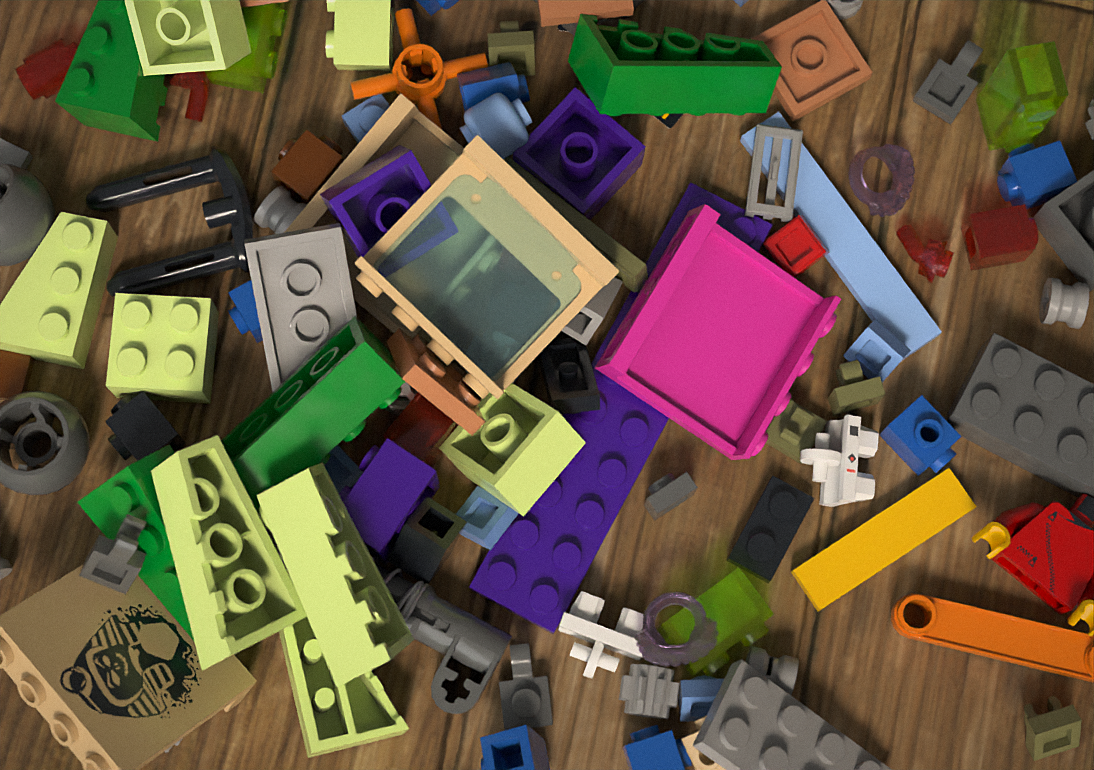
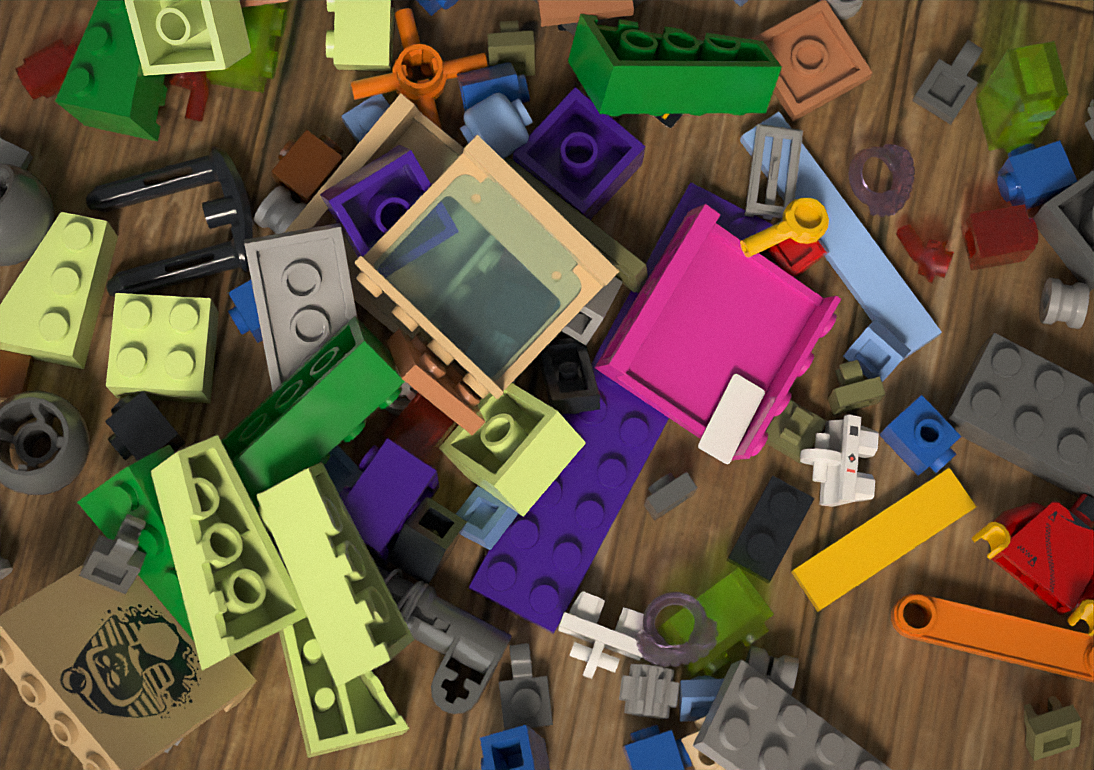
none -> white sticker [698,374,765,464]
none -> yellow plate [740,197,829,258]

